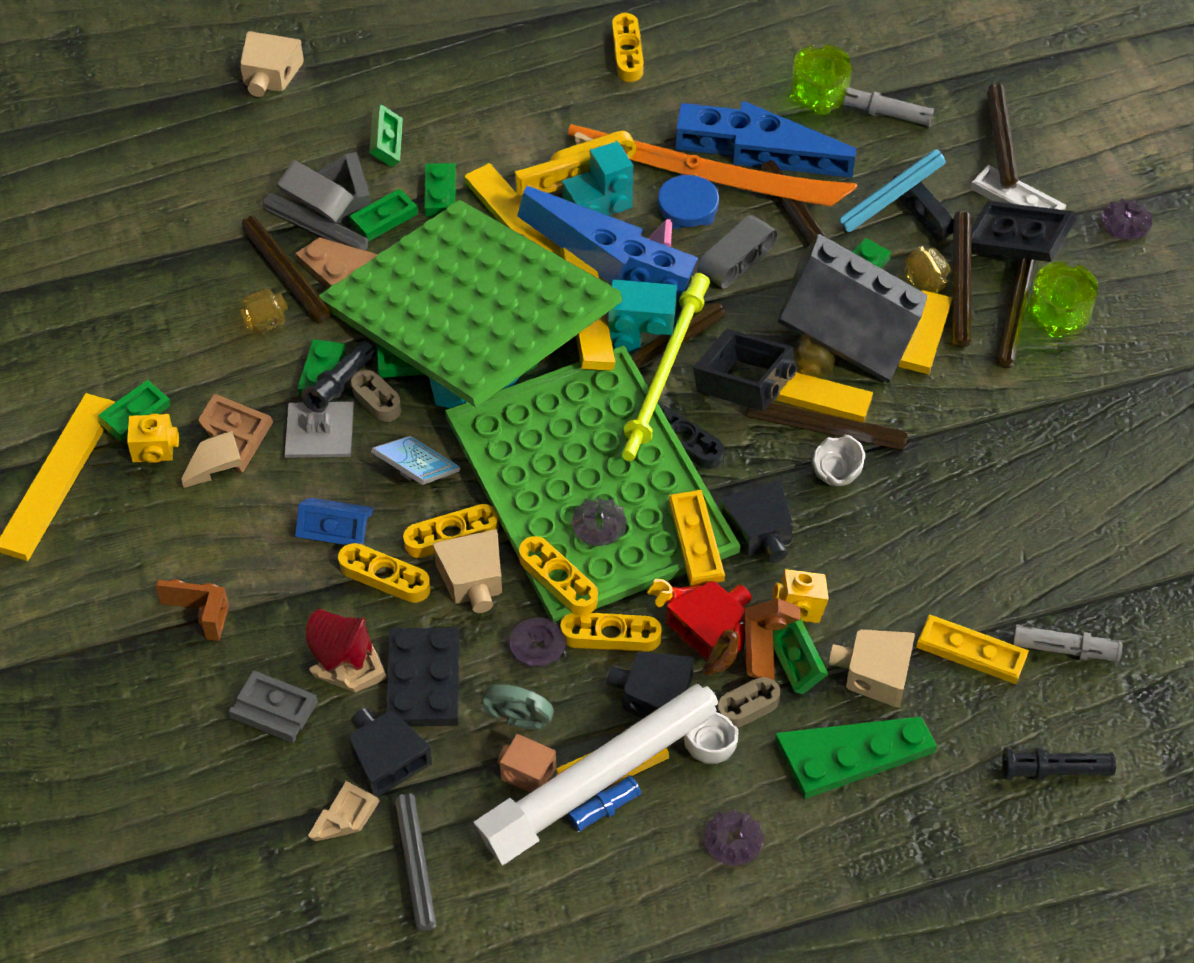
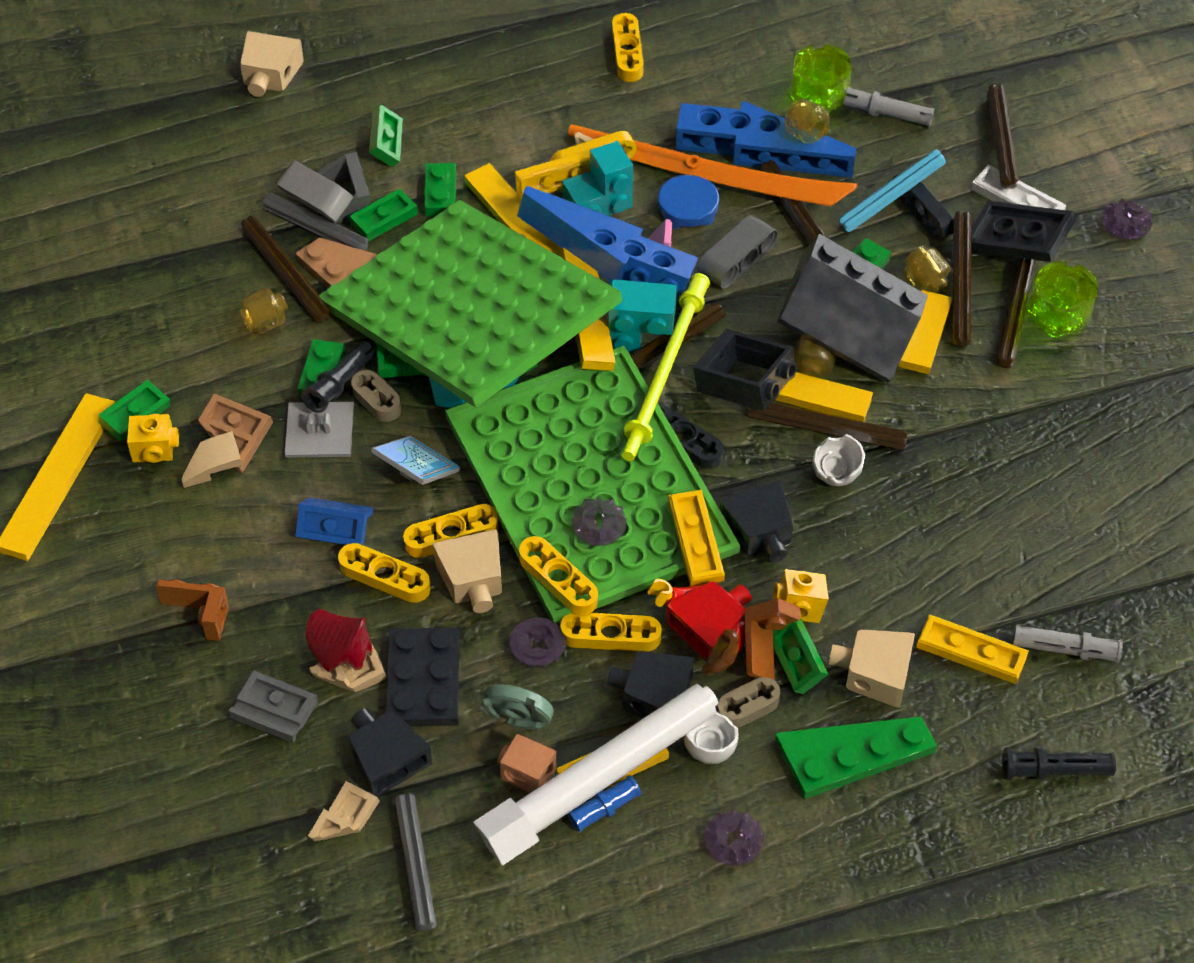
none -> clear yellow head [785,99,829,144]

